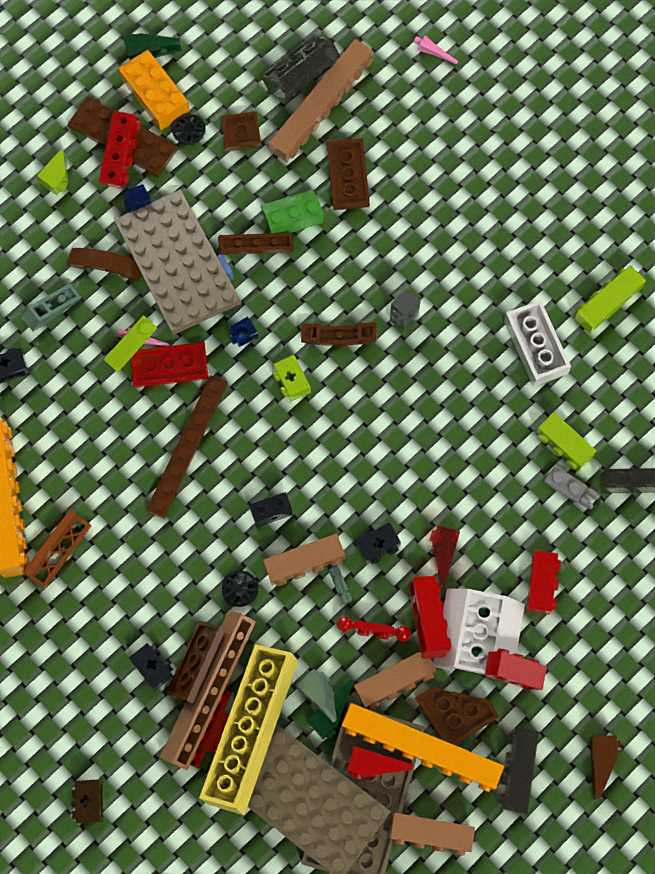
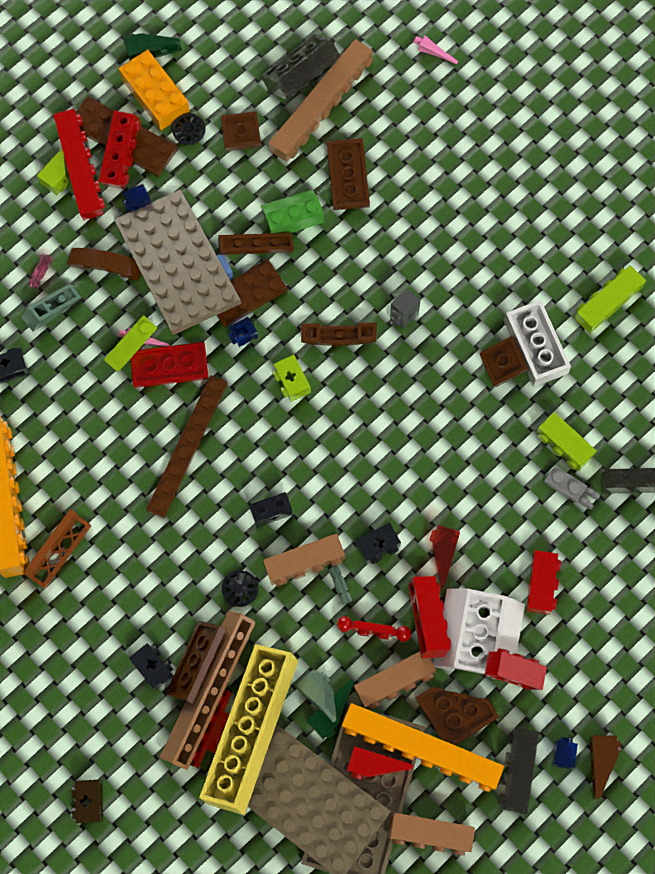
none -> clear pink axle [28,254,53,288]
none -> red brick [53,109,106,221]
none -> reddish brown plate [216,259,288,328]
none -> reddish brown plate [479,336,529,387]
none -> clear blue brick [552,737,578,770]

